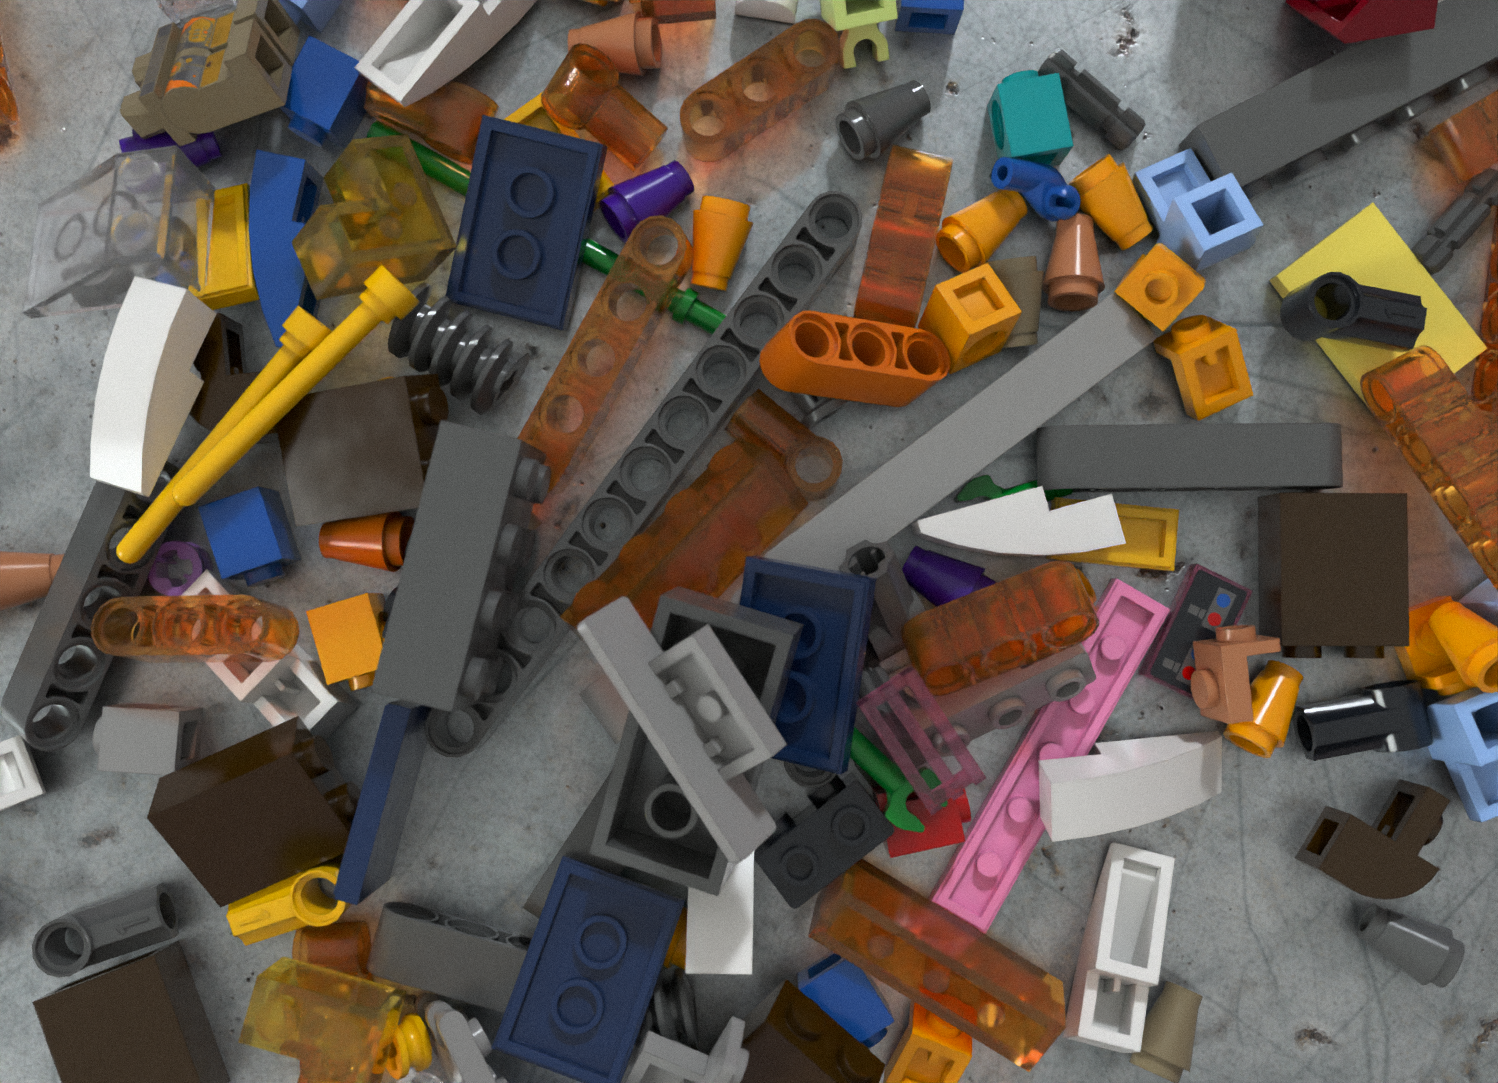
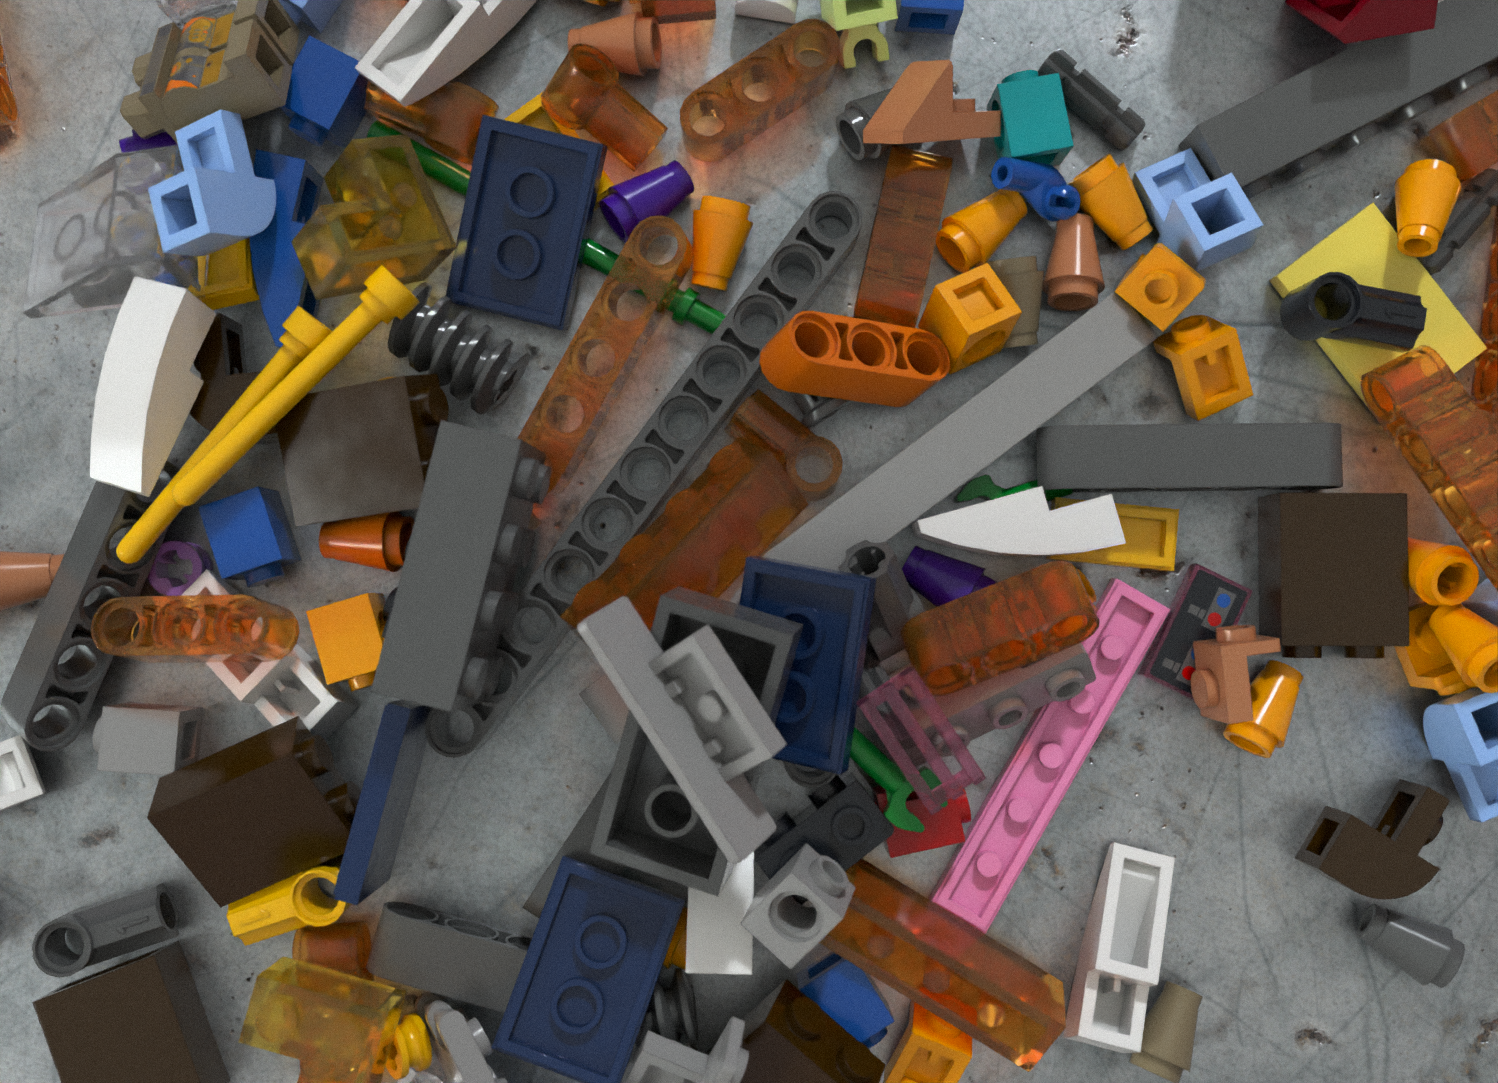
white slope [1038,731,1222,842] -> none
black piece [1293,679,1434,761] -> none
none -> light blue brick [148,109,276,256]
none -> light grey brick [740,843,856,969]
none -> nougat slope [863,60,1001,144]
none -> light orange cone [1394,159,1462,257]
none -> light orange cone [1408,537,1479,606]

